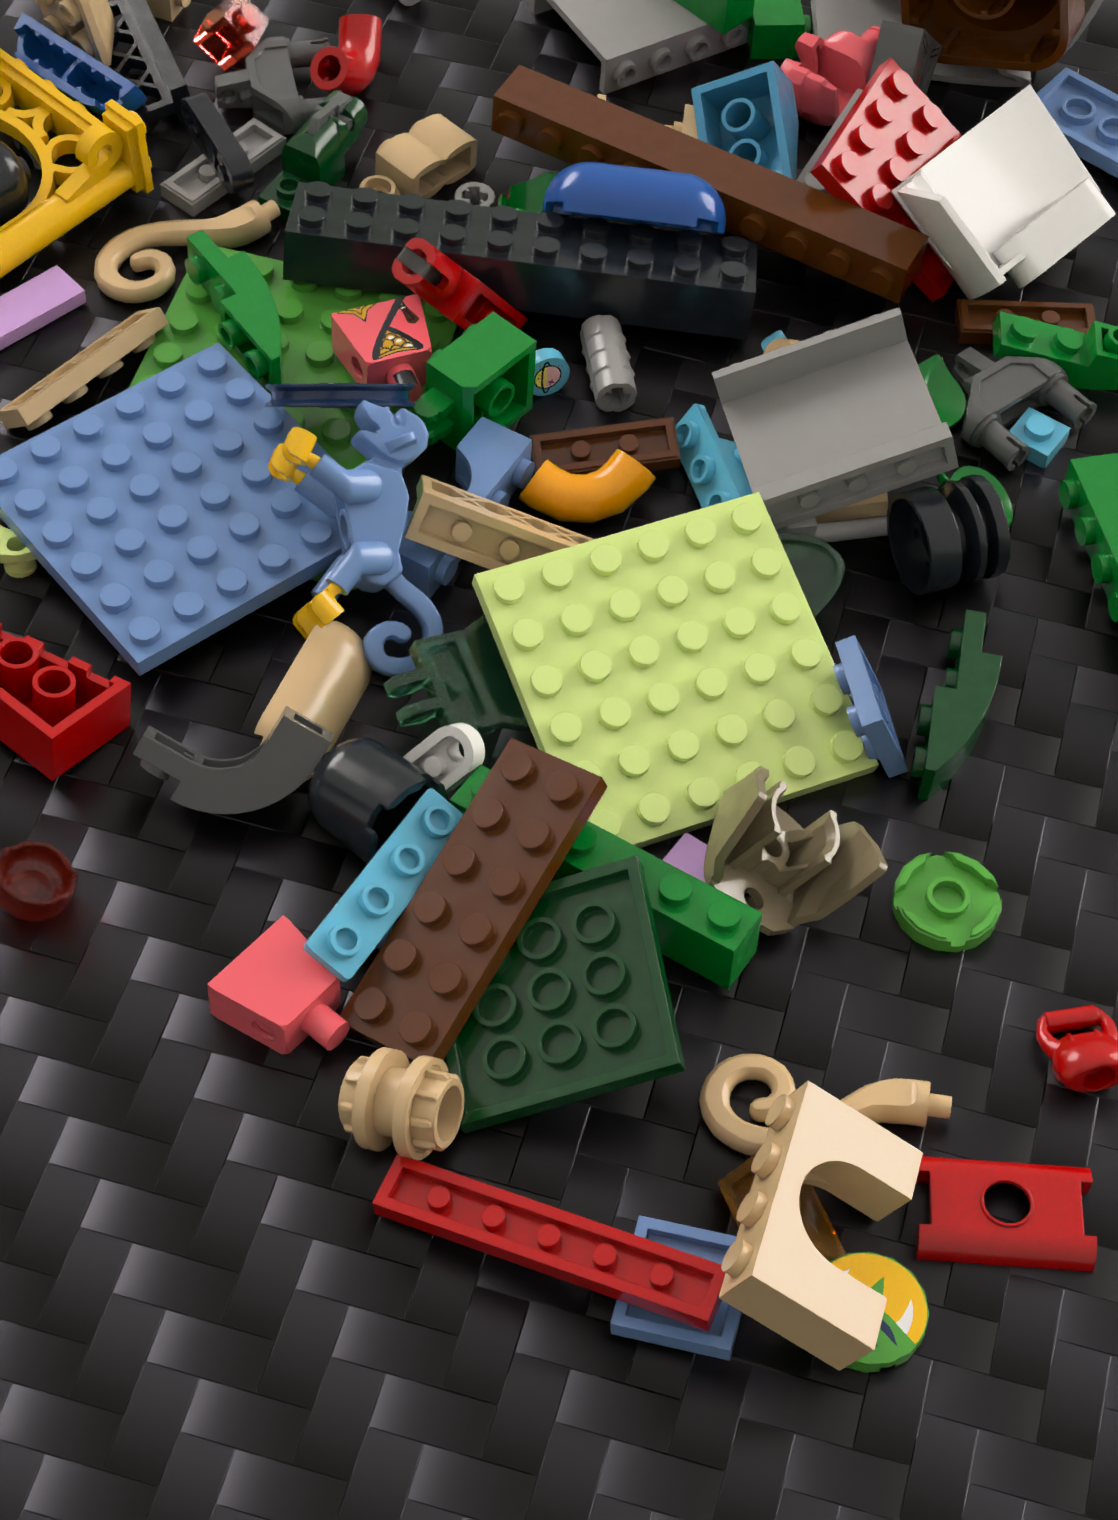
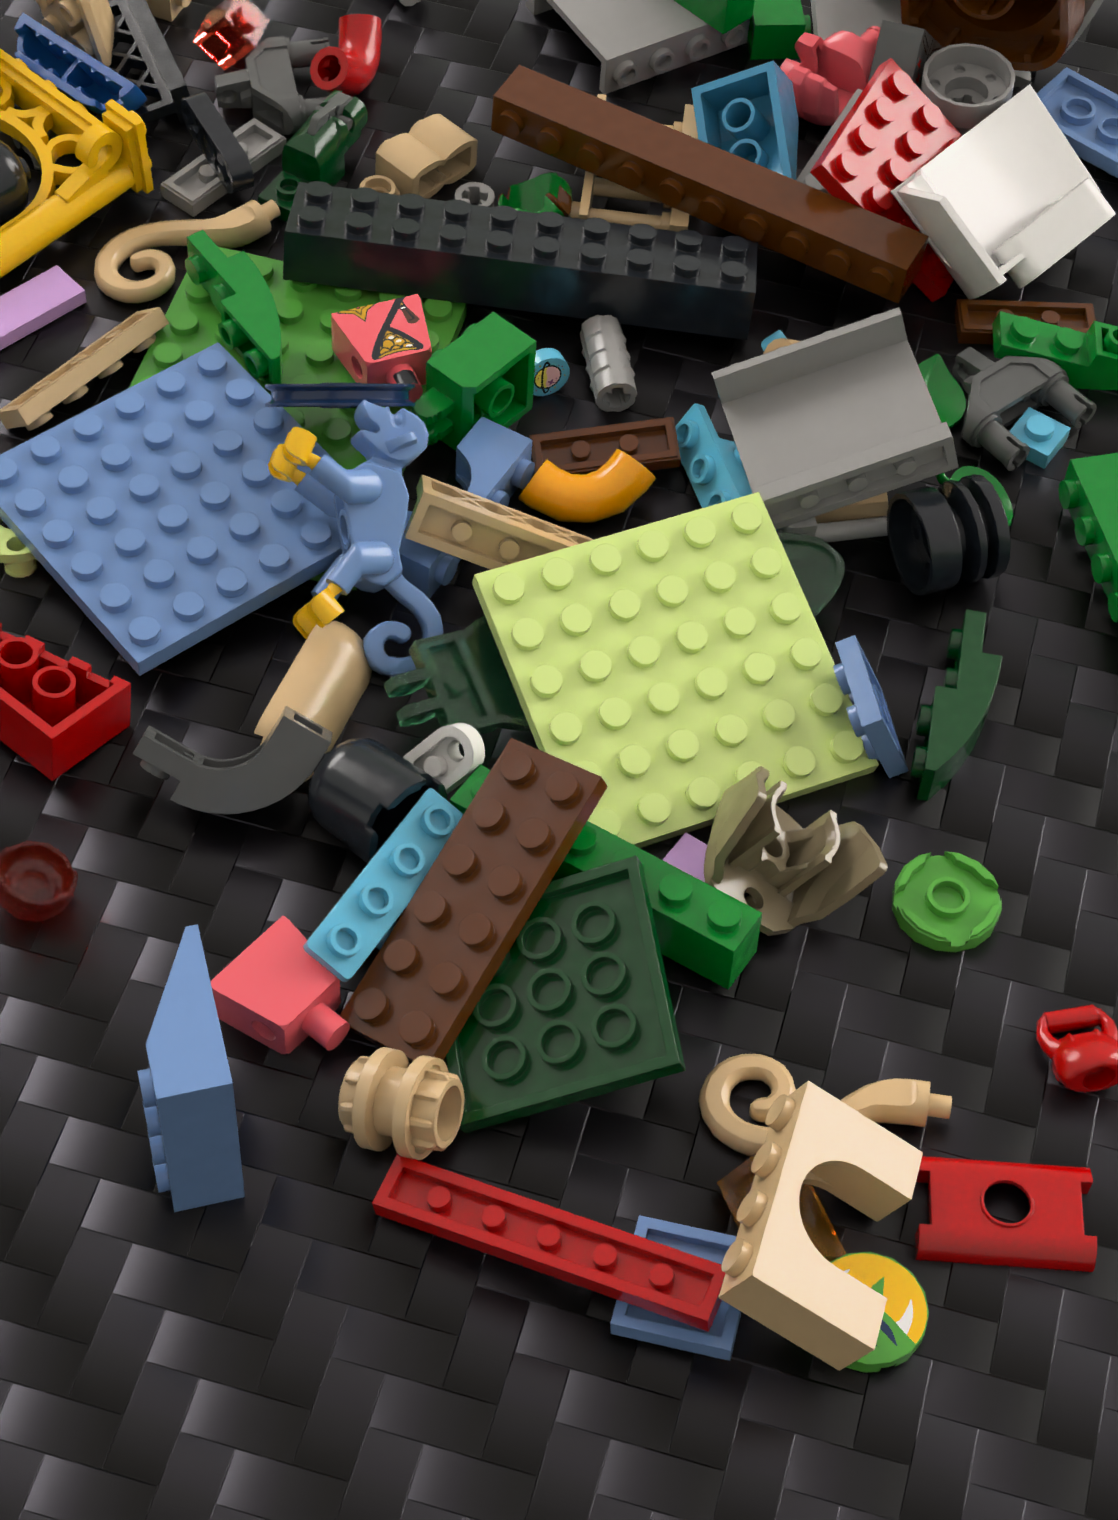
red plate [391,238,527,331] -> none
blue brick [542,162,726,235] -> none
none -> medium blue slope [137,924,245,1212]
none -> light grey wheel [921,43,1016,136]

